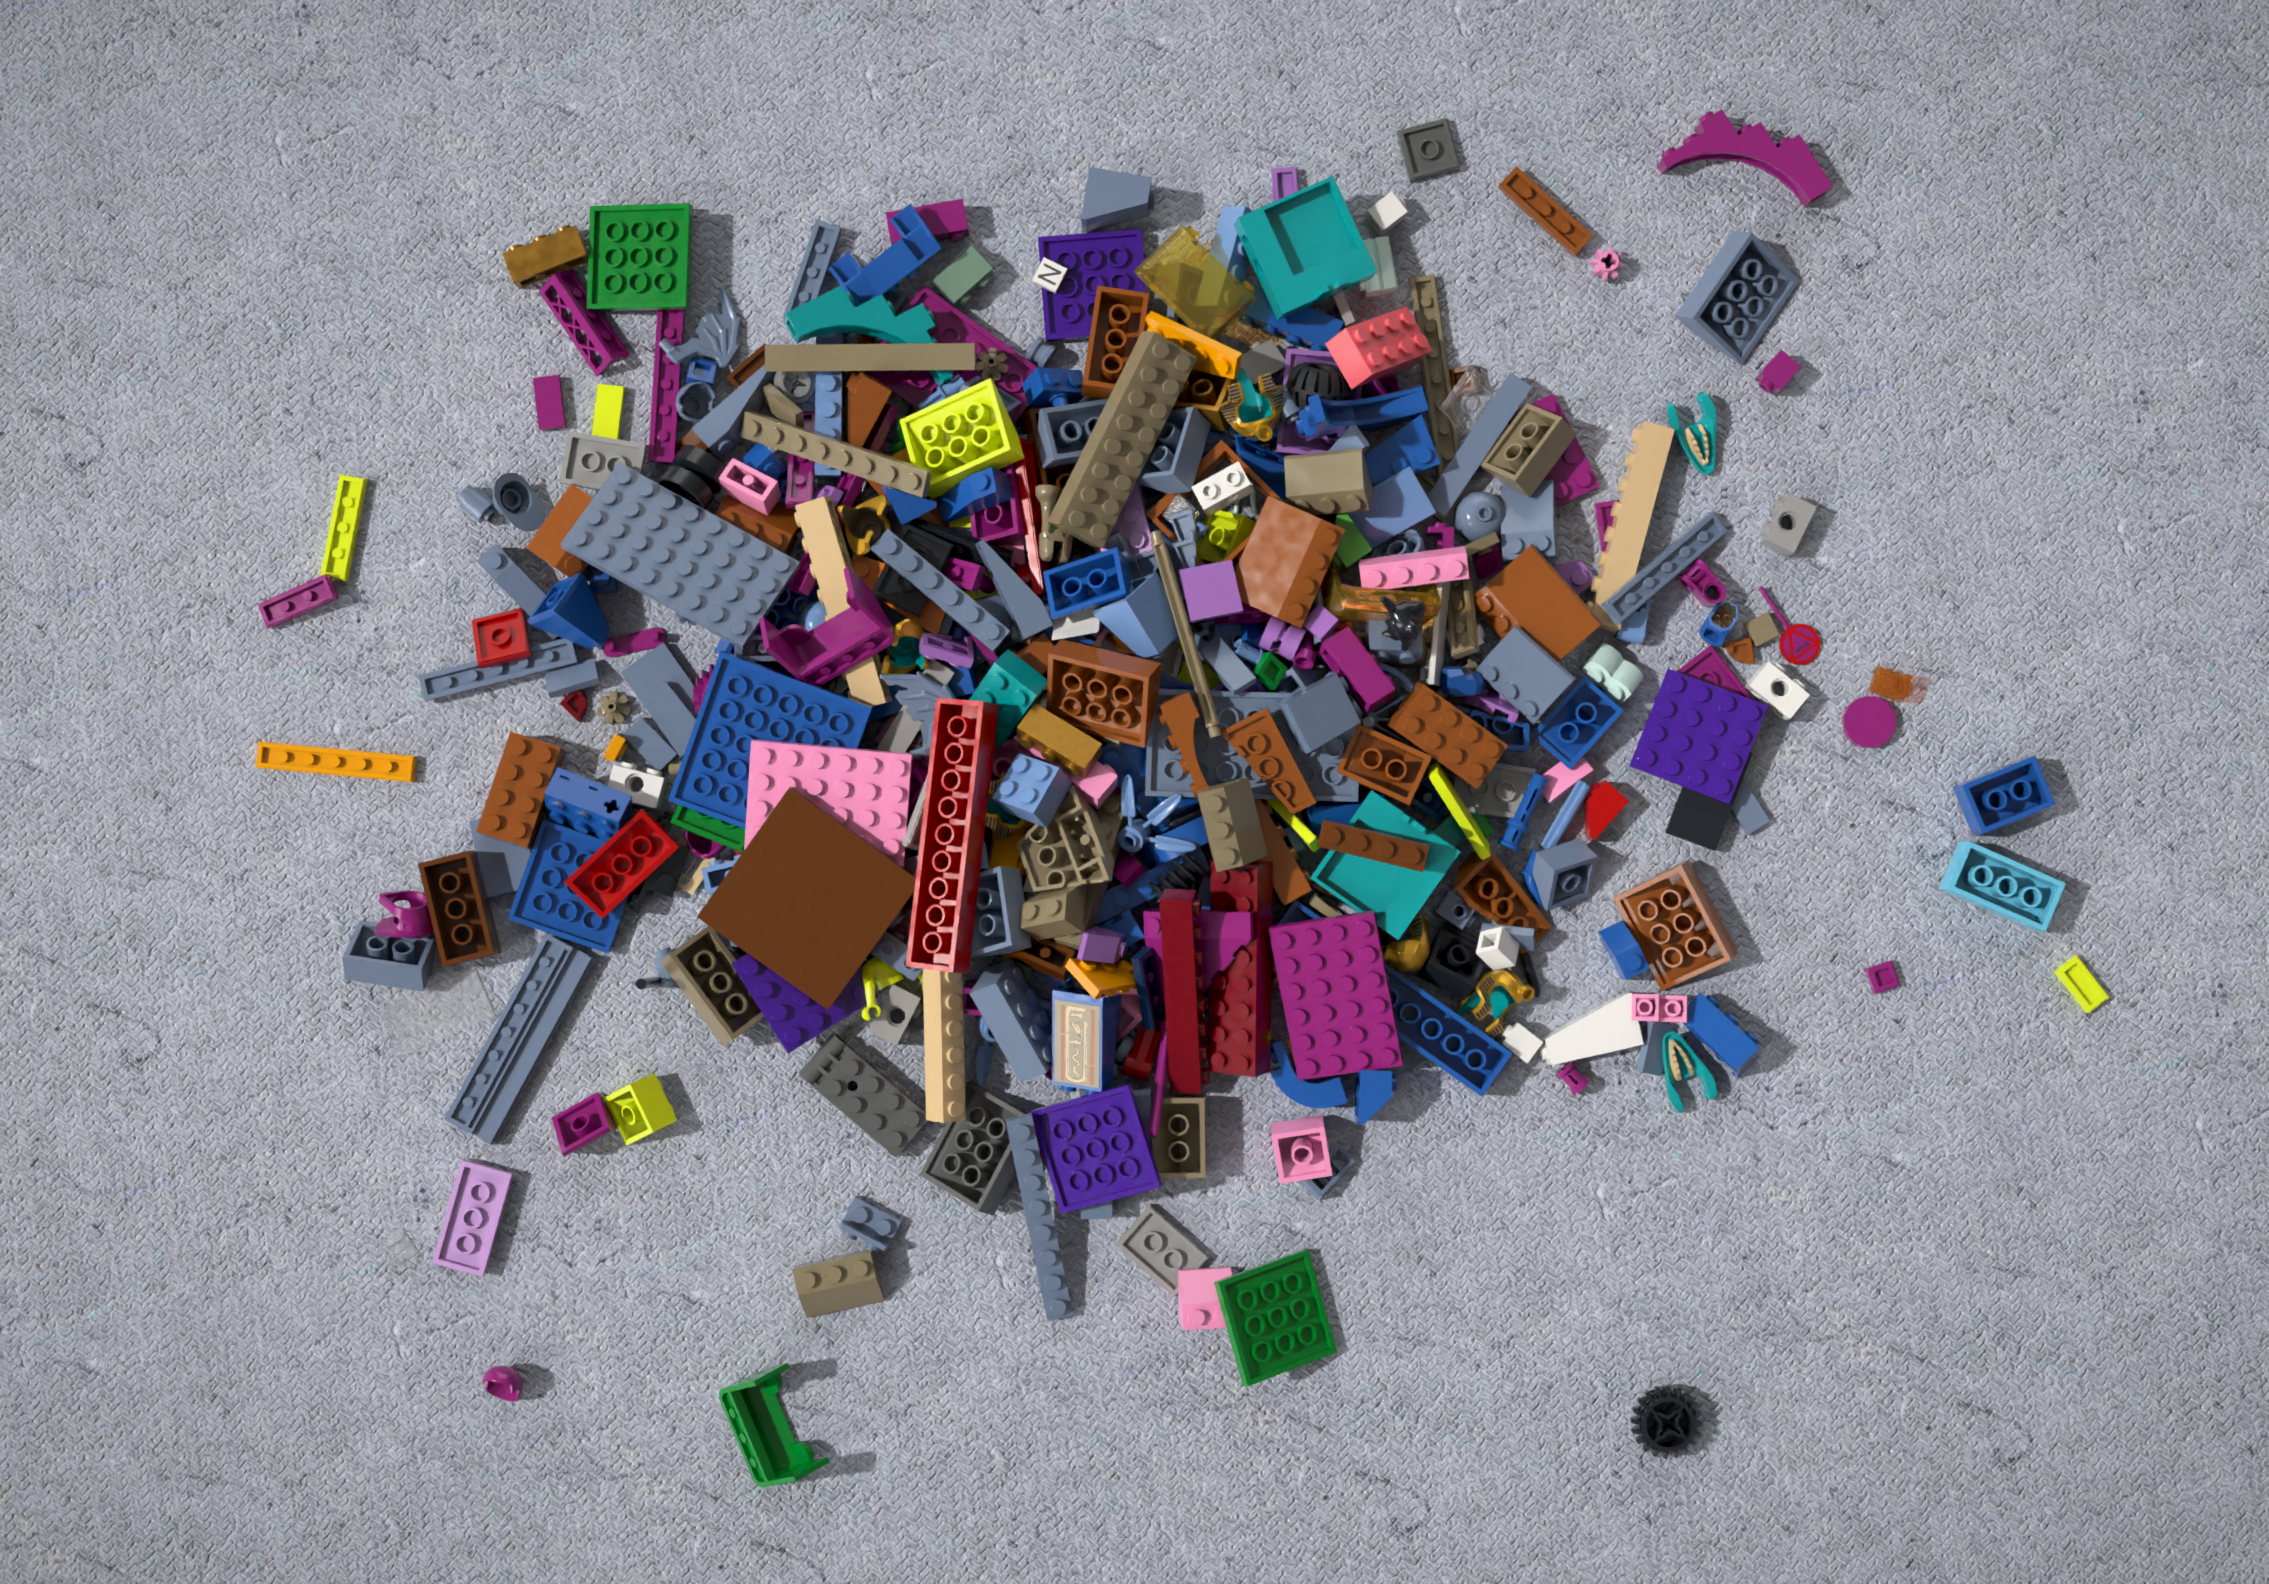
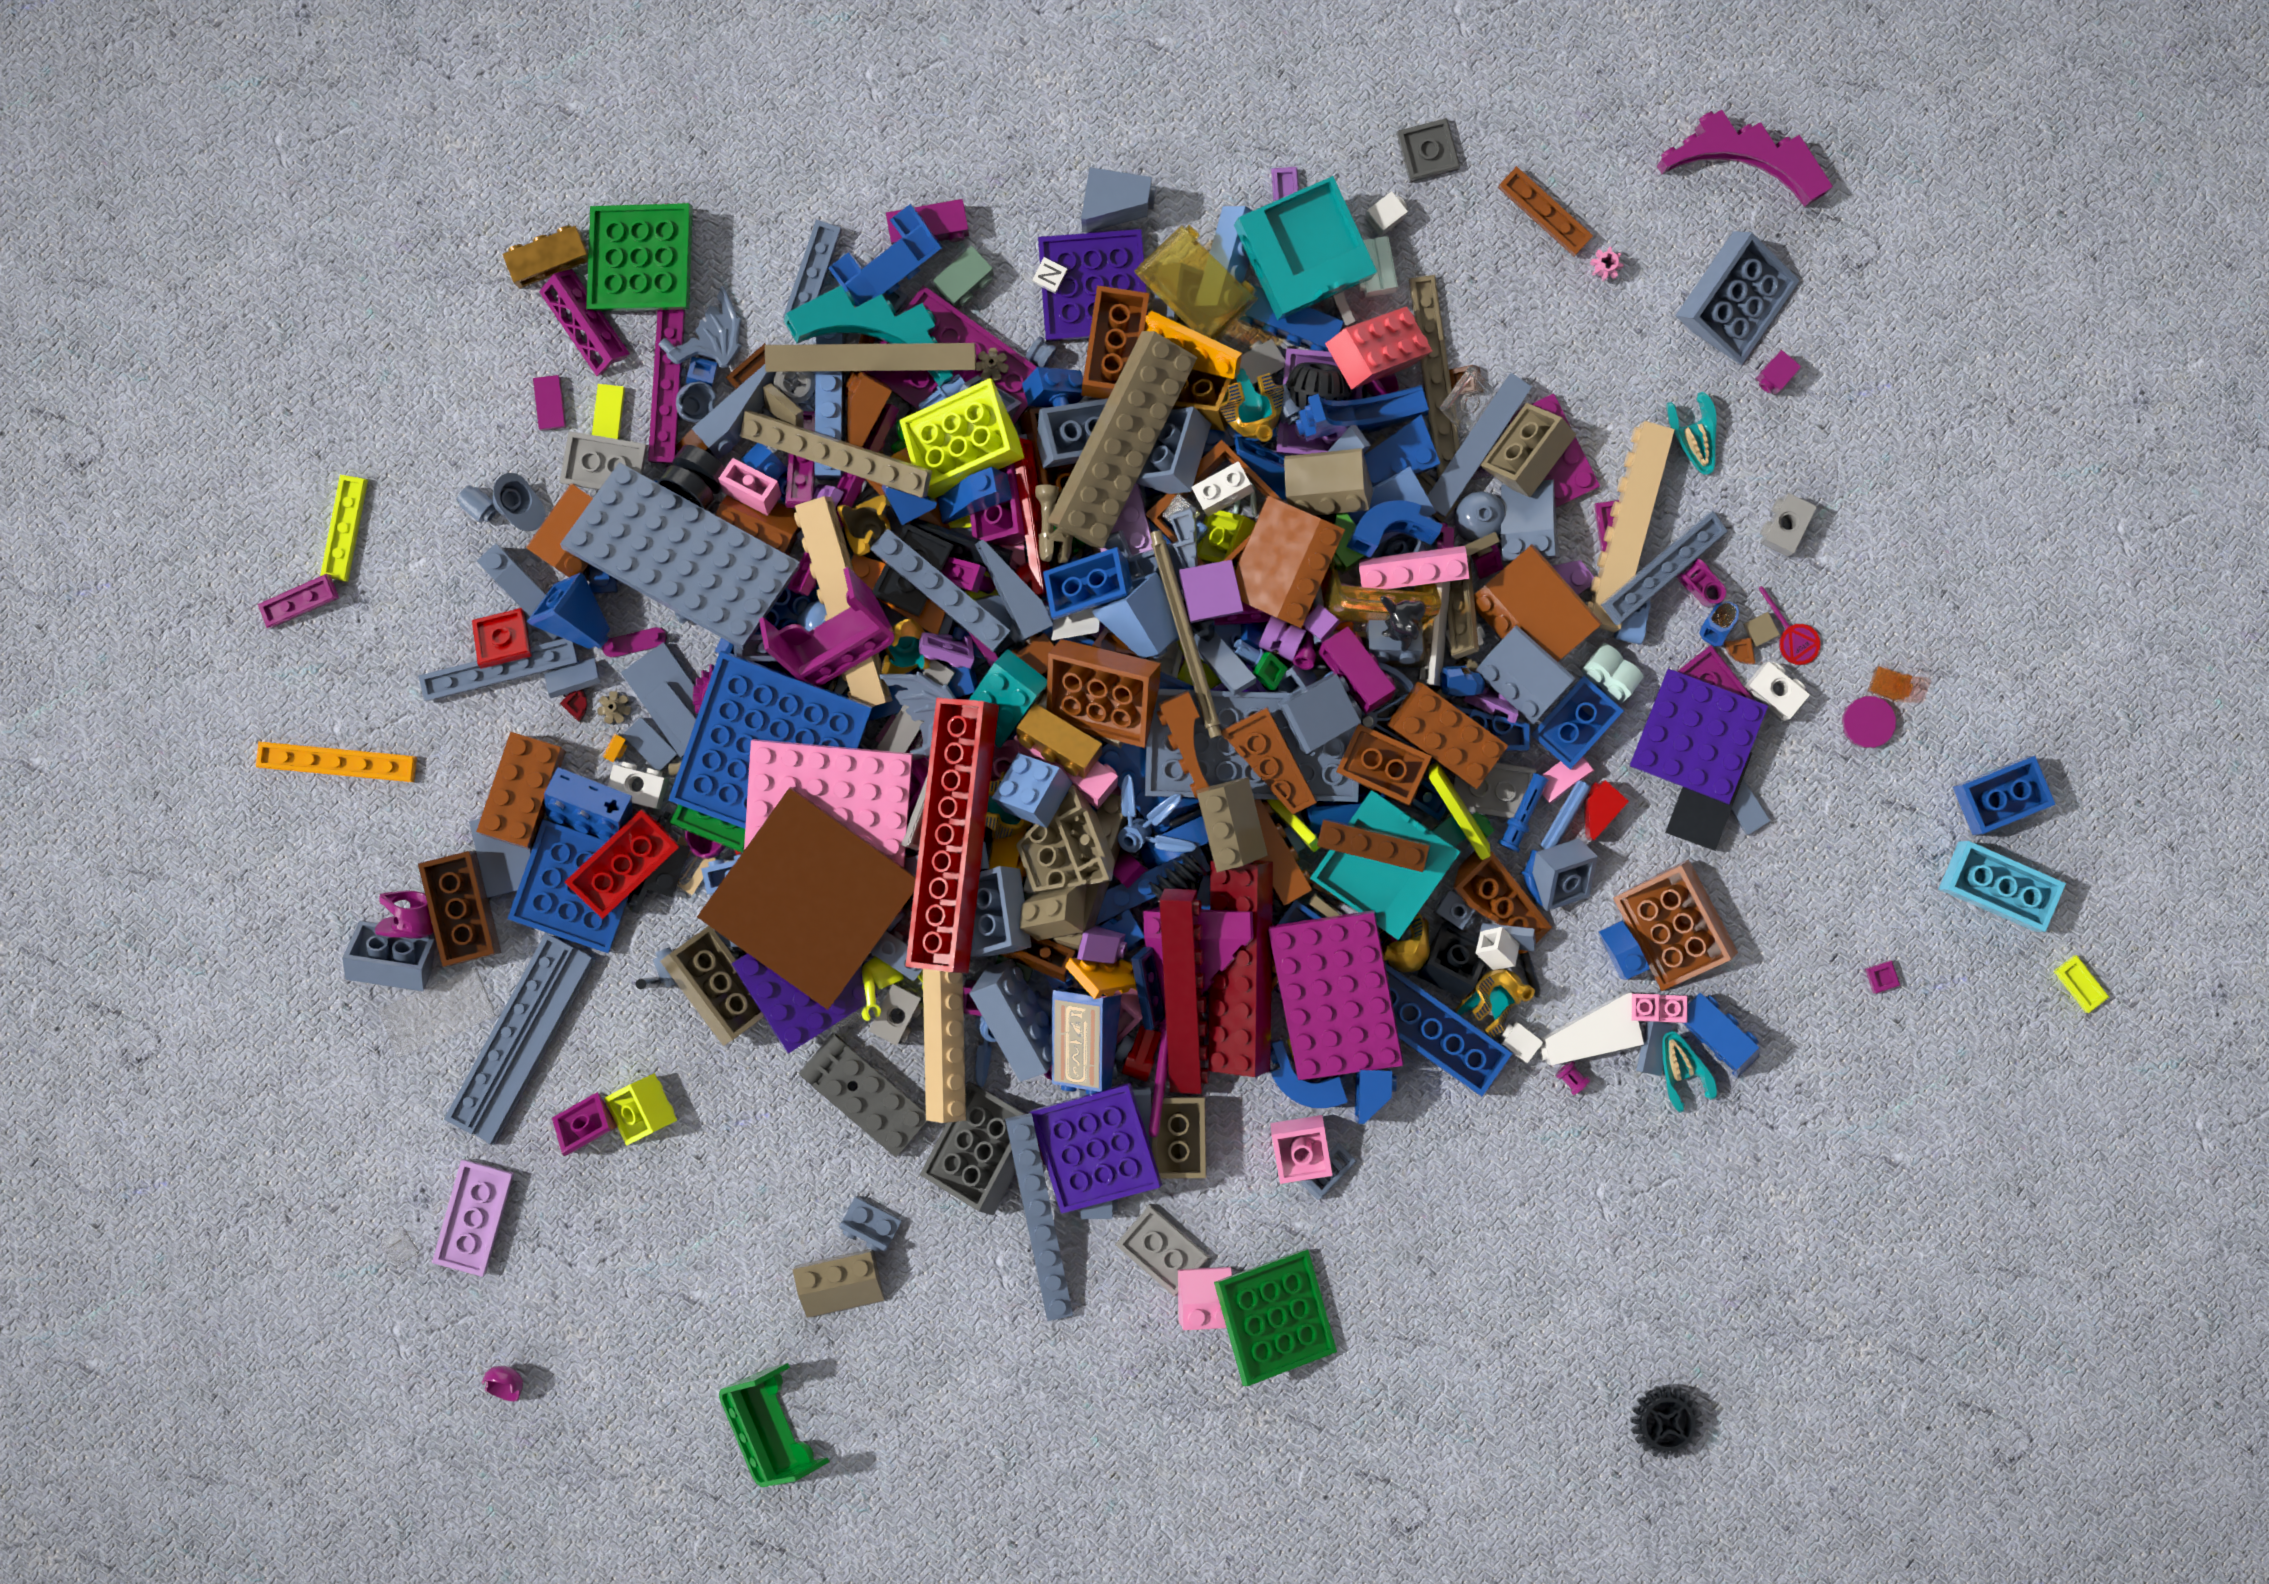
none -> blue arch [1346,500,1443,557]

